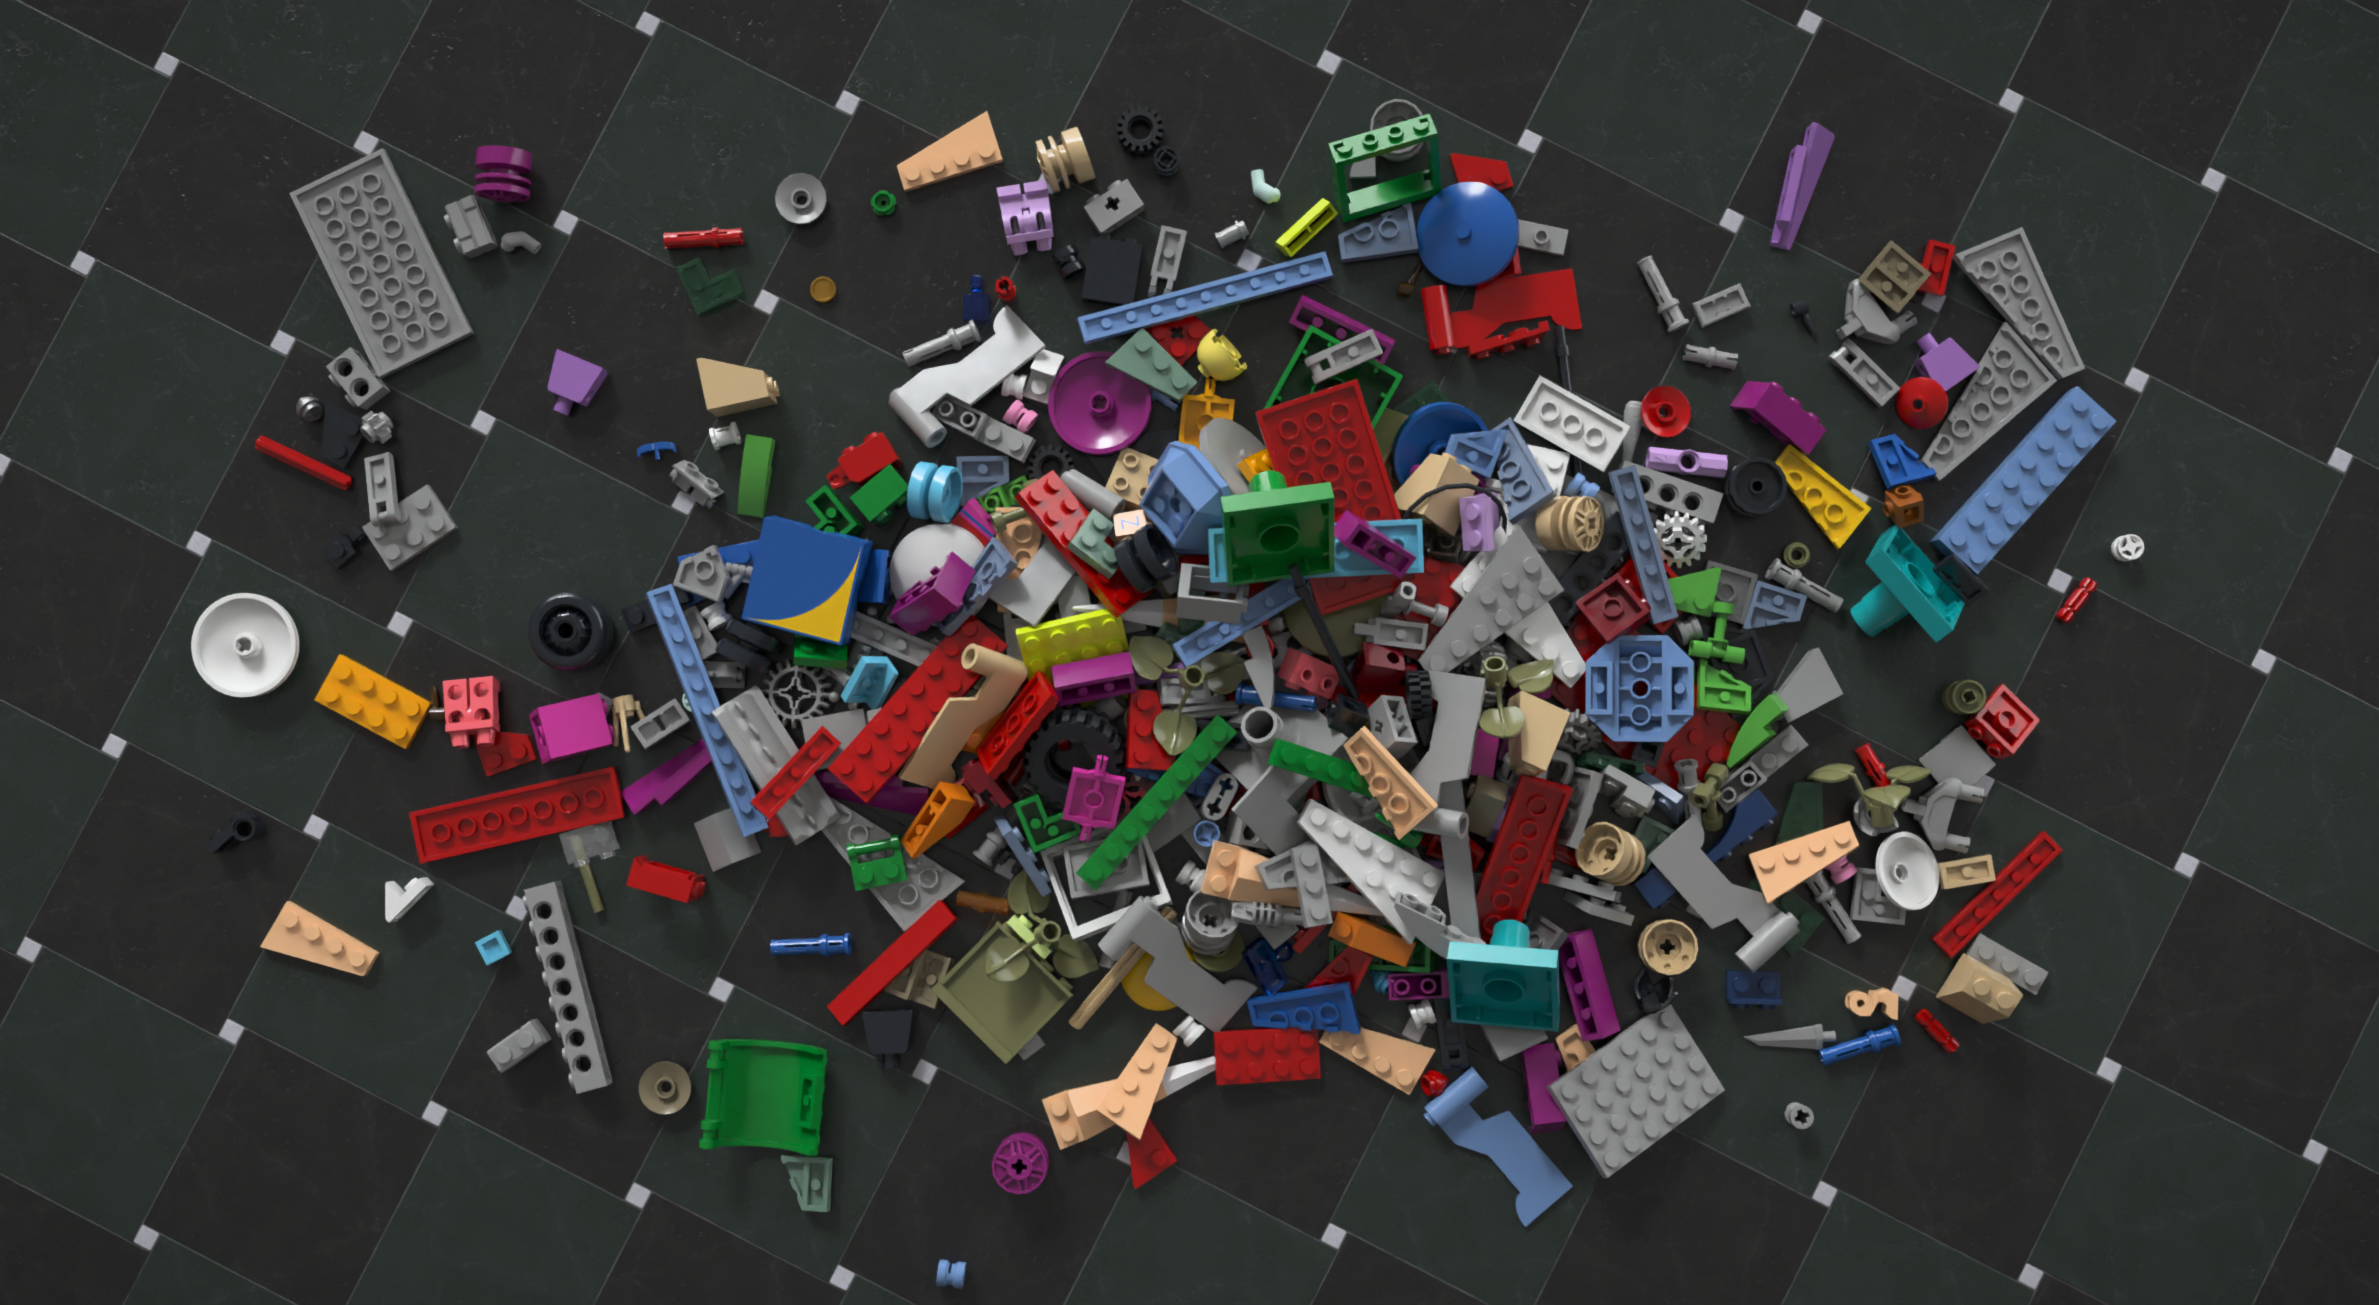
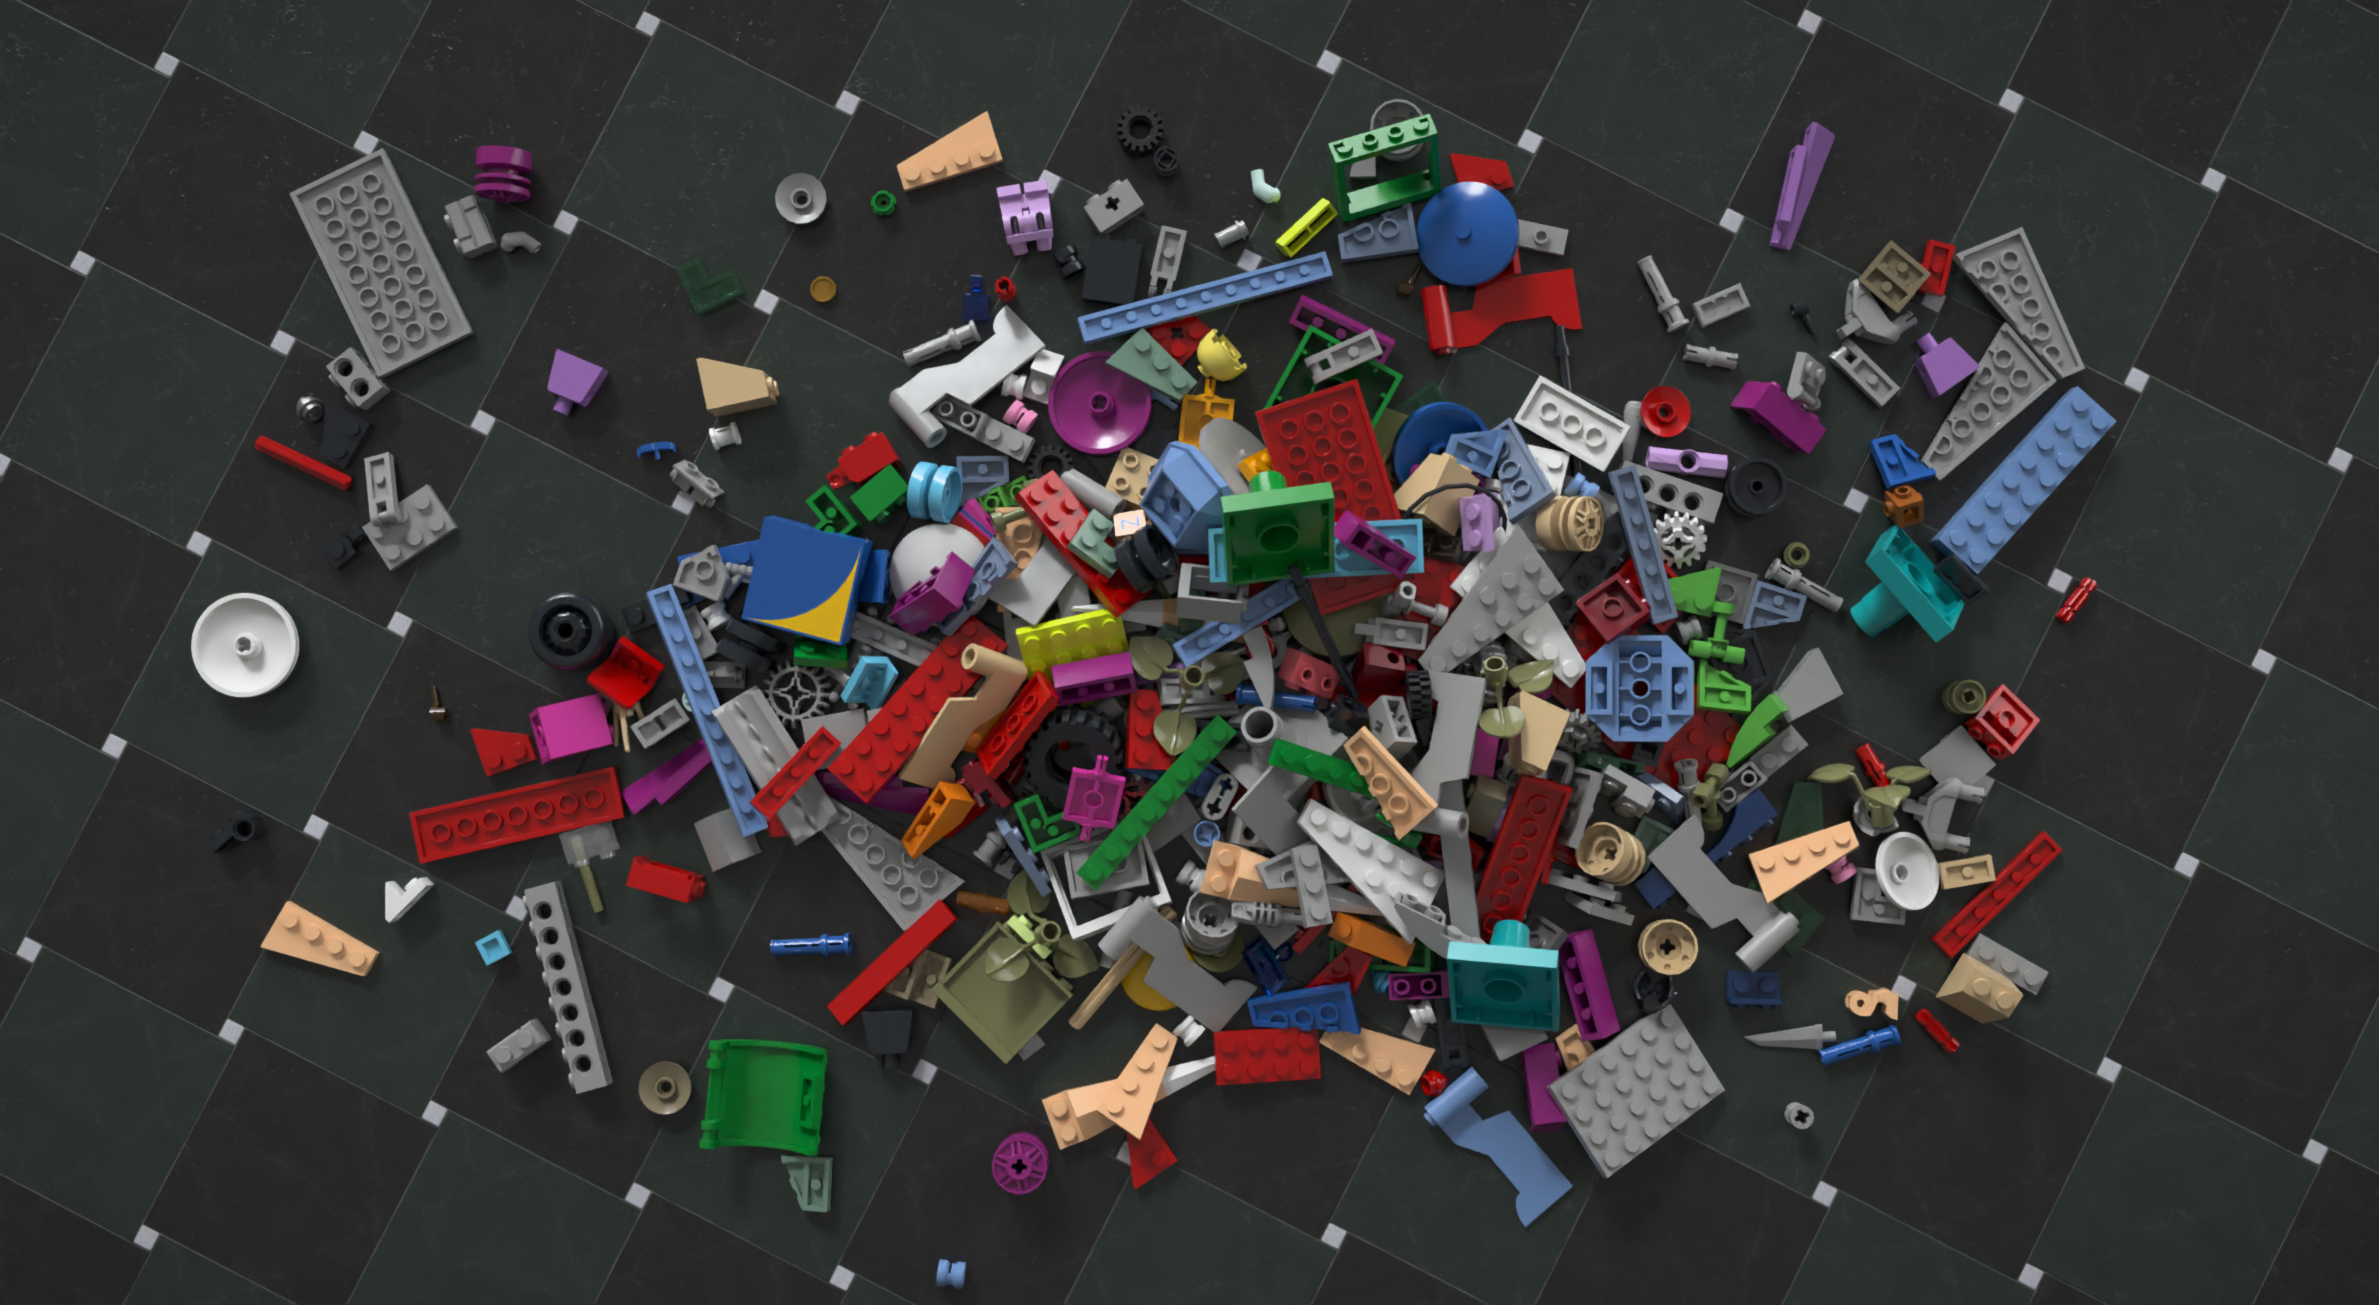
light orange plate [314,654,432,749] -> none
light grey gear [360,411,394,444] -> none
coral hips [443,676,500,749] -> none
red pin [663,227,744,249] -> none
bright green slope [738,434,775,518] -> none
green plate [846,834,908,891] -> none
tan wheel [1035,126,1095,193] -> none
red wing [1466,320,1550,360] -> none
yellow wing [1774,444,1872,550] -> none
light grey pin [1803,870,1861,944] -> none
red dish [1896,377,1948,429] -> none
white wheel [2111,534,2144,561] -> none
none -> red bracket [587,636,665,710]
none -> light grey plate [1787,352,1826,412]

